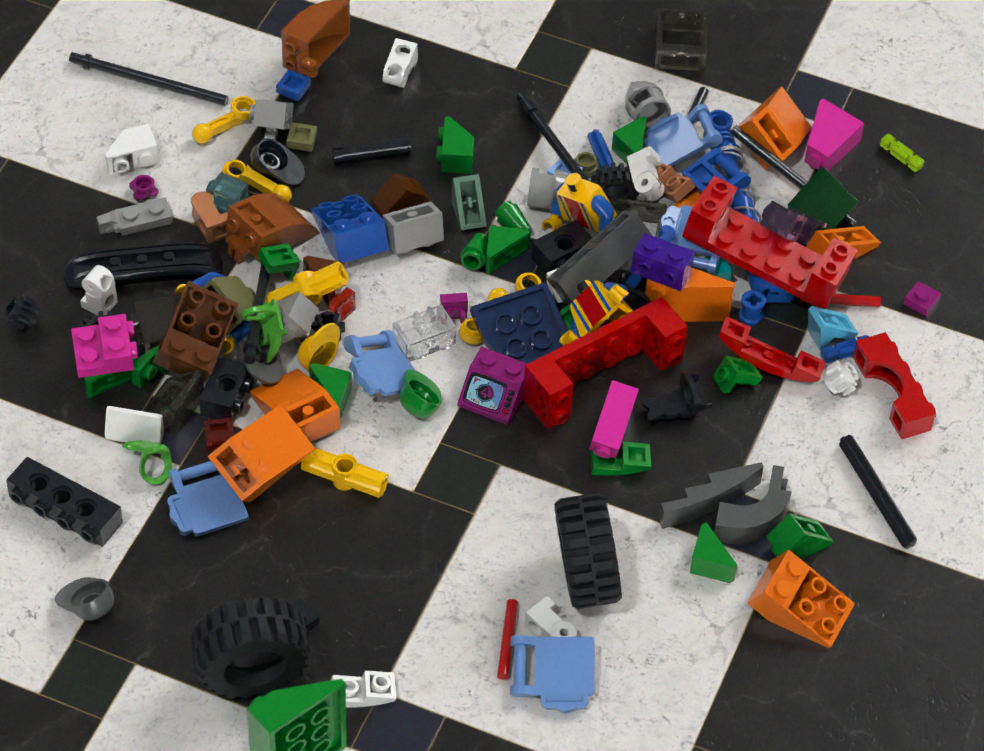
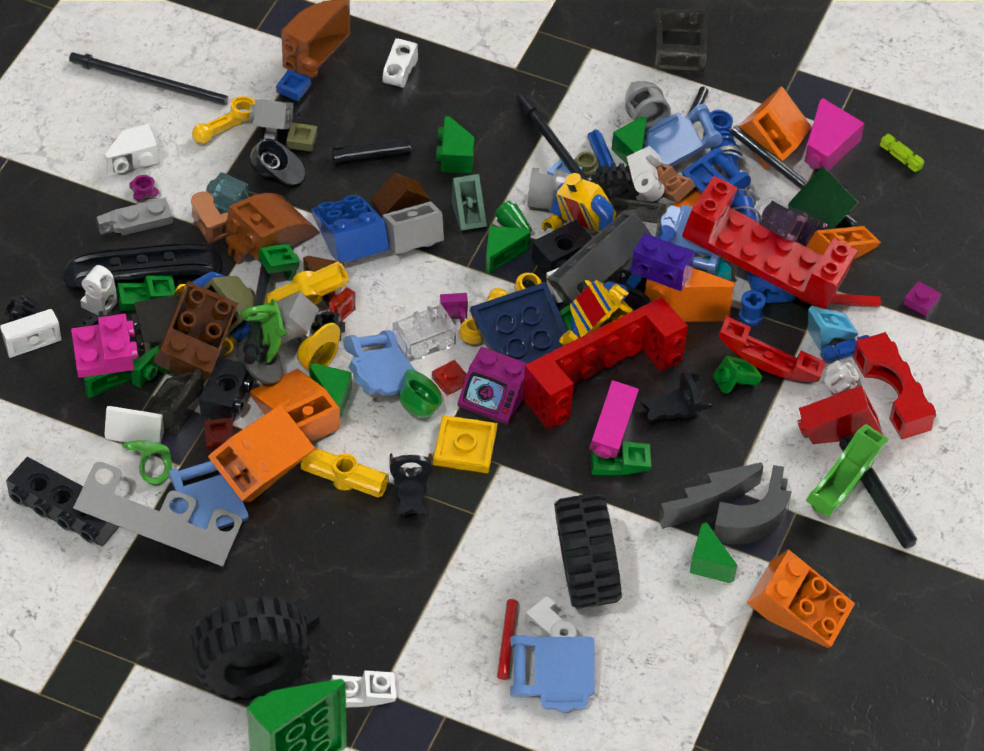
dark grey cap [55,577,115,621] -> none
yellow piece [221,160,292,202] -> none
green cone [460,233,488,270] -> none
green slope [766,513,834,559] -> none
none -> white slope [0,309,62,358]
none -> light grey piece [73,462,242,567]
none -> green slope [116,276,177,311]
none -> black hair [389,453,432,515]
none -> clear red plate [431,359,467,396]
none -> yellow tile [433,415,498,473]
none -> red slope [797,385,883,444]
none -> bright green arch [806,424,889,517]

